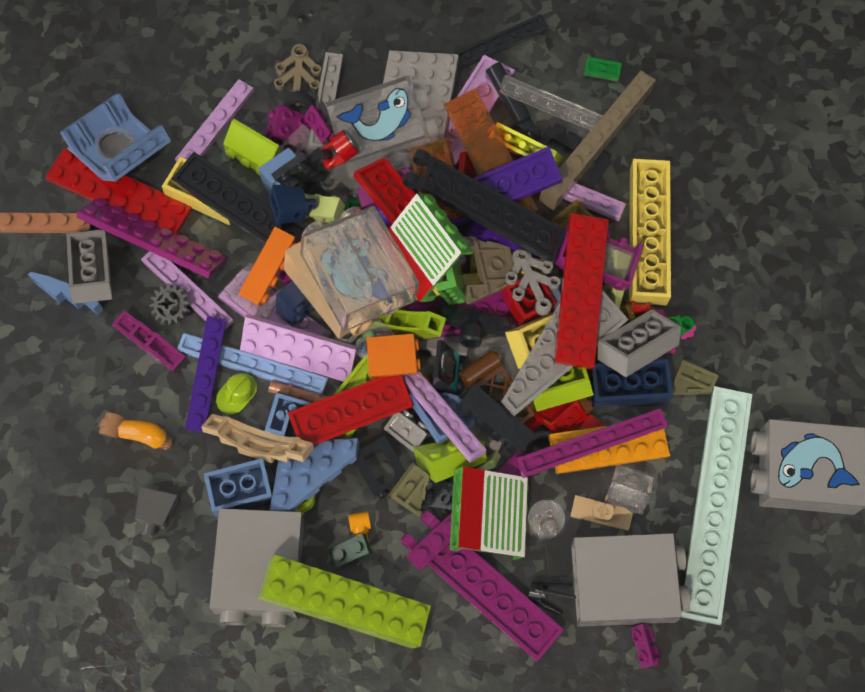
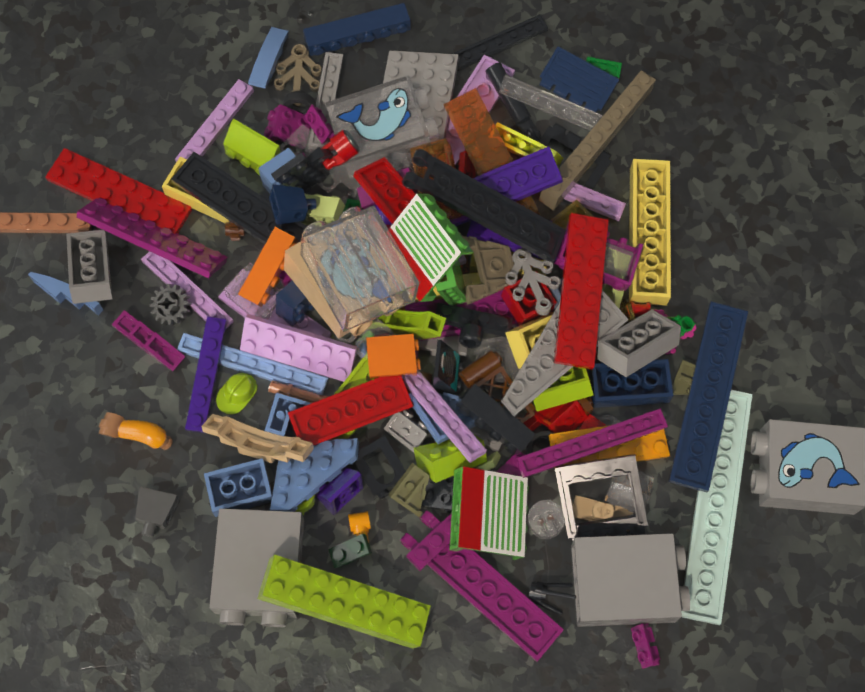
medium blue panel [60,93,171,182] -> none
none -> reddish brown gear [225,221,246,241]
none -> medium blue slope [248,27,288,89]
none -> dark blue brick [303,3,410,56]
none -> dark purple slope [316,468,363,516]
none -> dark blue hinge [539,46,619,116]
none -> hinge [555,454,648,541]
none -> dark blue plate [668,302,748,493]

